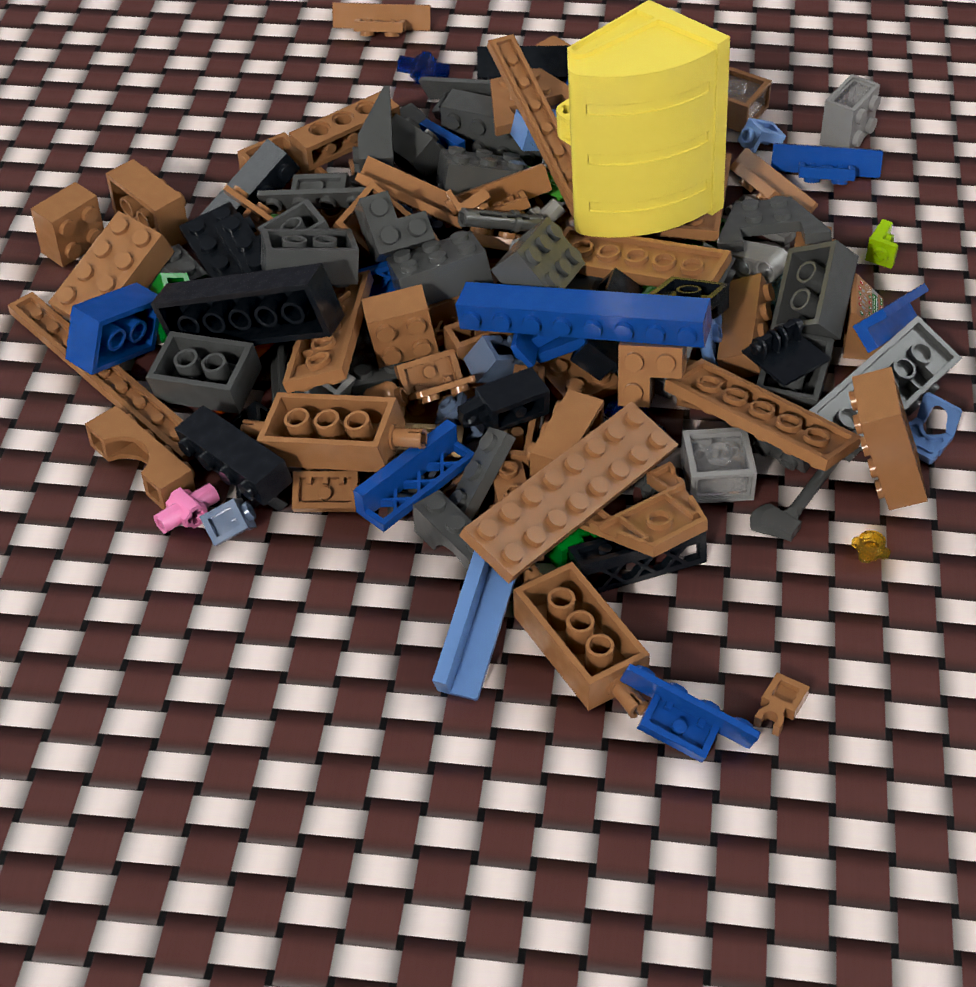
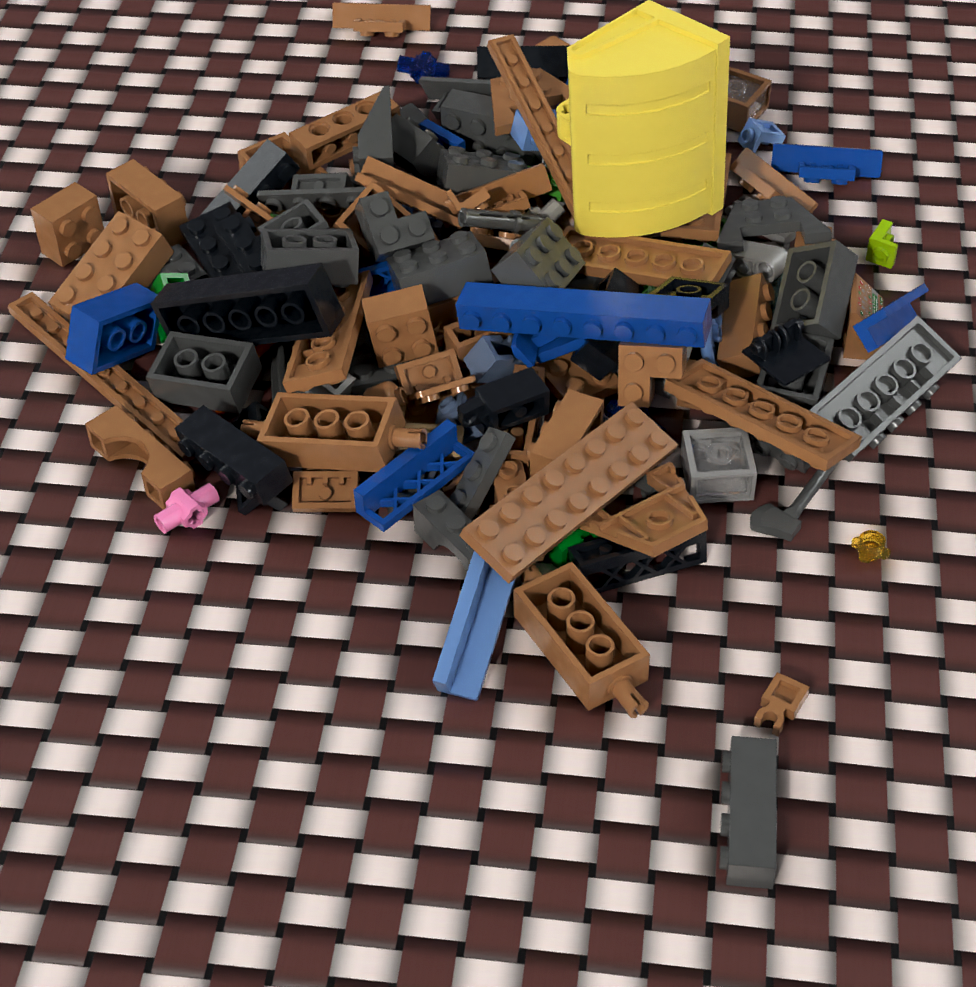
sand blue bracket [200,498,257,546] -> none
blue bracket [620,664,761,763] -> none
light grey piece [820,74,881,148] -> none
medium nougat brick [848,367,928,510] -> none
medium blue piece [909,392,962,465] -> none
none -> dark grey brick [719,736,777,889]

